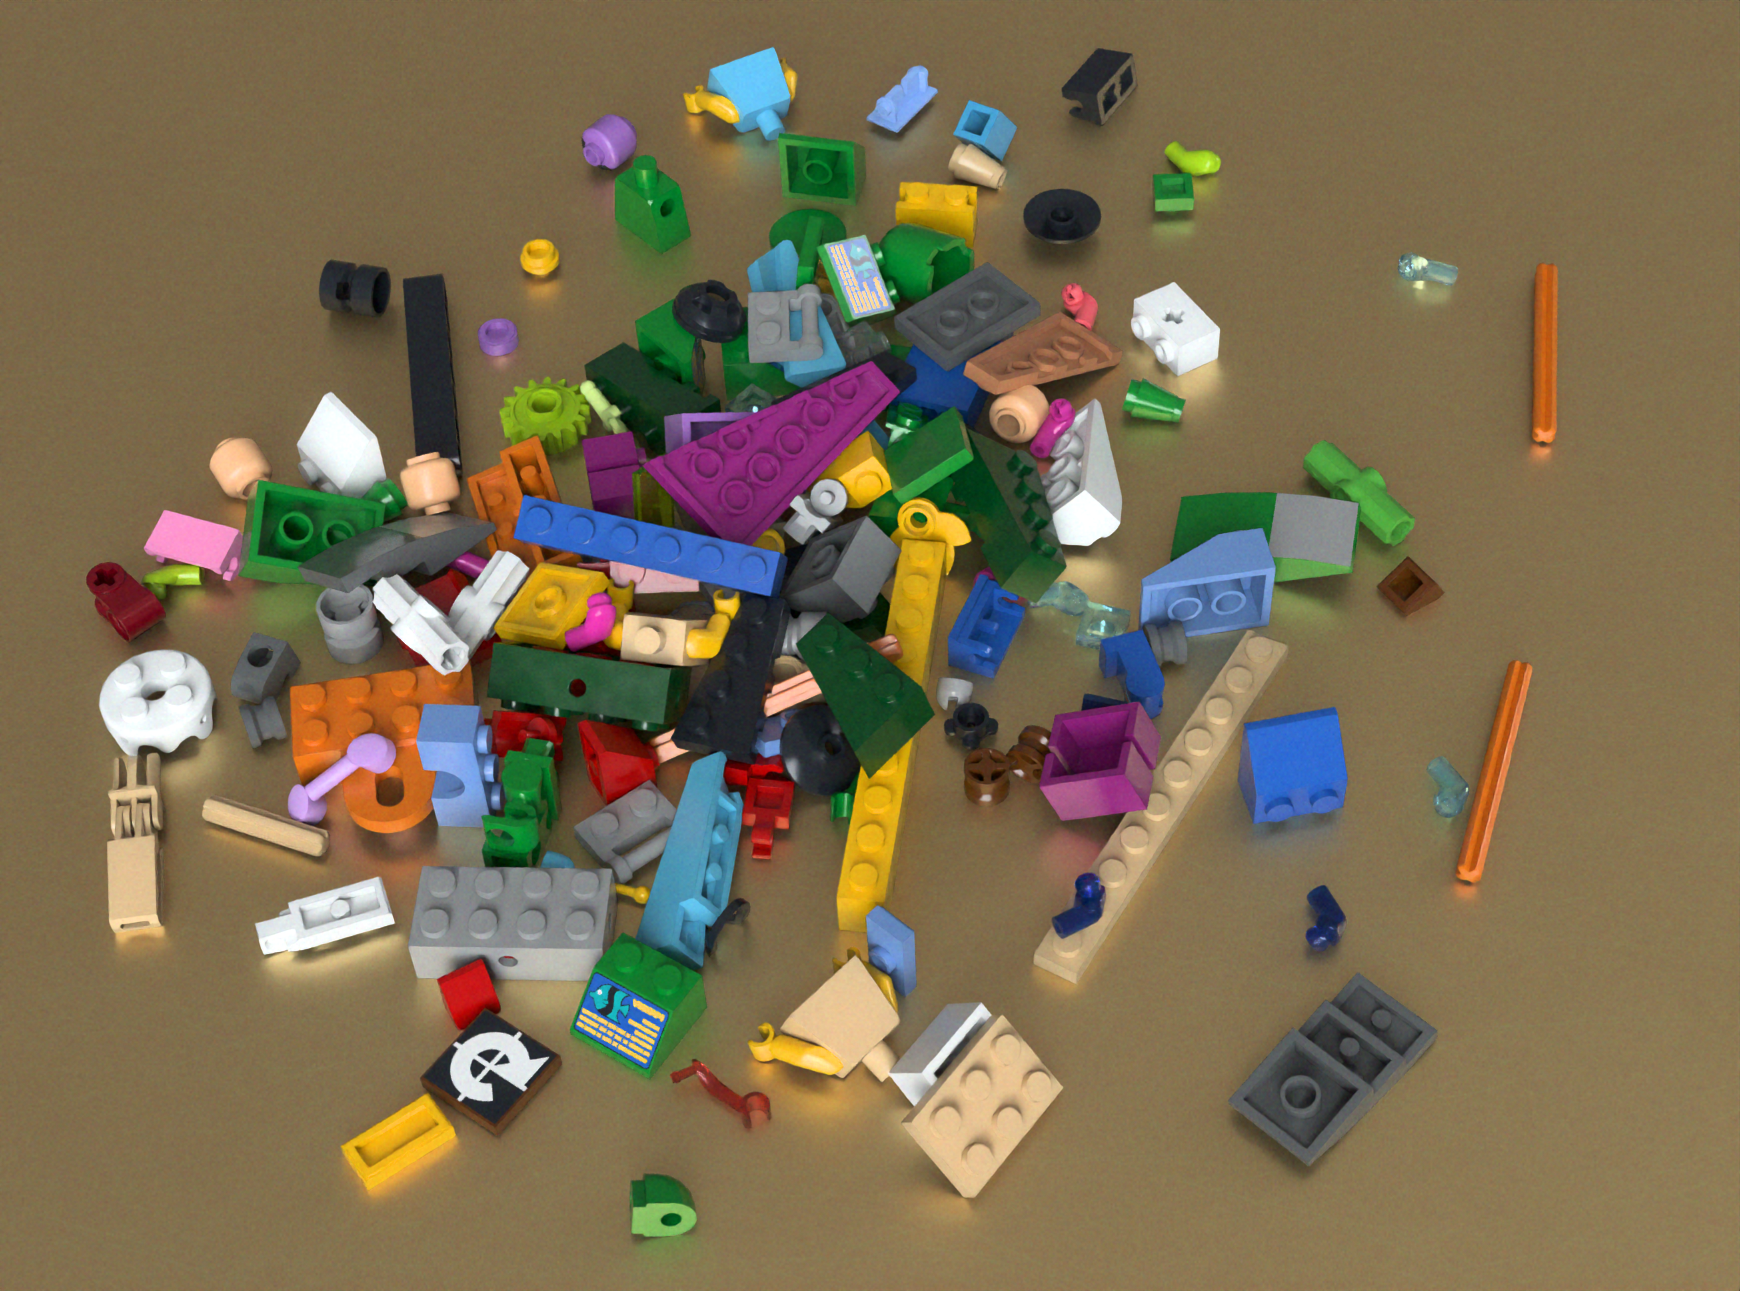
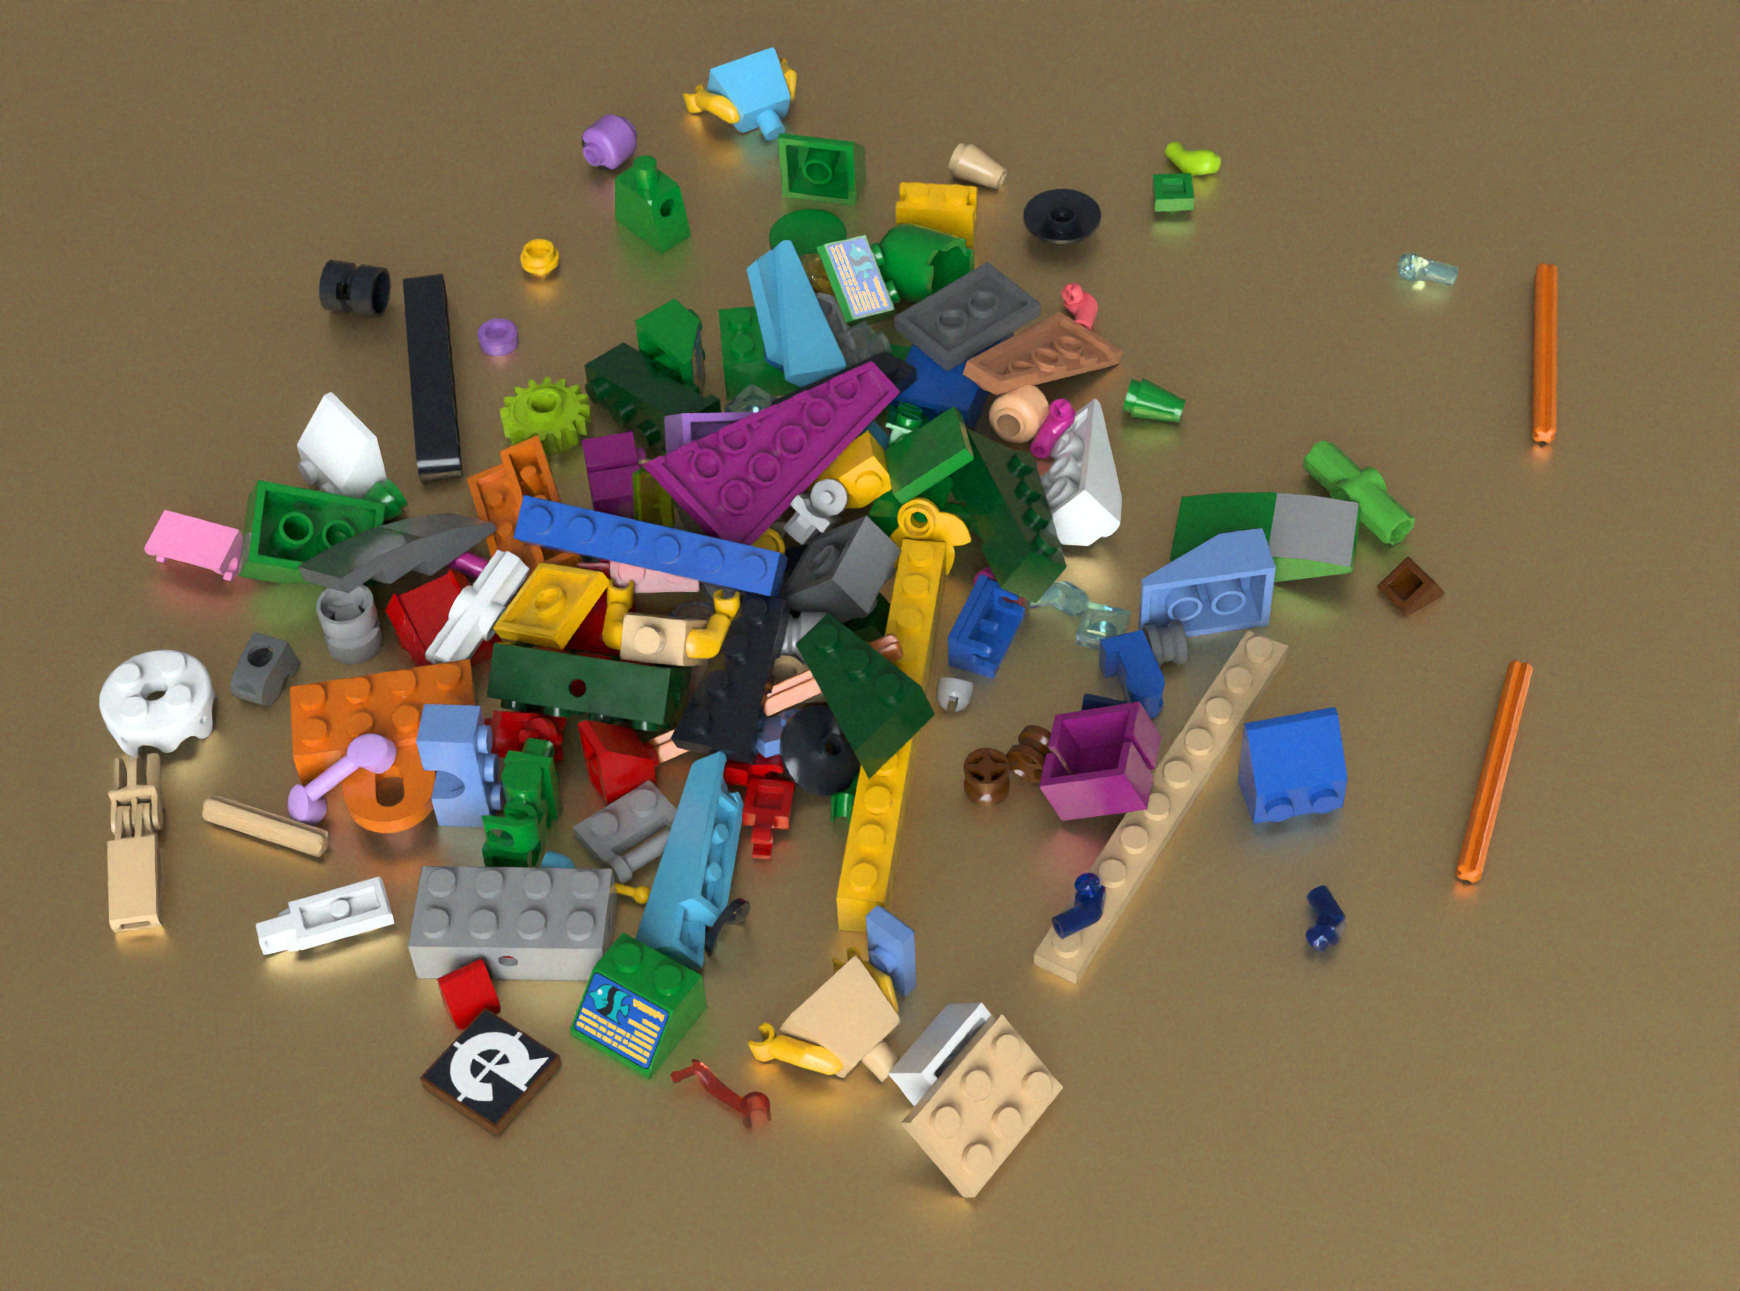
dark red piece [86,562,166,643] -> none
lime arm [141,564,205,600] -> none
light nougat head [209,437,273,500] -> none
dark grey wheel [238,695,287,749] -> none
yellow tile [341,1092,456,1191] -> none
white piece [372,574,470,676] -> none
light nougat head [400,452,461,515] -> none
dark pink arm [565,592,617,652] -> none
yellowish green piece [580,380,654,478] -> none
green piece [629,1173,697,1237] -> none
black piece [672,280,746,343] -> none
light grey plate [748,284,823,363] -> none
green tile [796,216,824,290] -> none
light blue hinge [866,65,938,133] -> none
black plate [944,703,998,750] -> none
dark azure brick [953,100,1018,161] -> none
black hinge [1061,48,1138,126] -> none
white brick [1131,282,1220,376] -> none
dark grey slope [1228,972,1437,1166] -> none
clear light blue arm [1426,756,1470,818] -> none

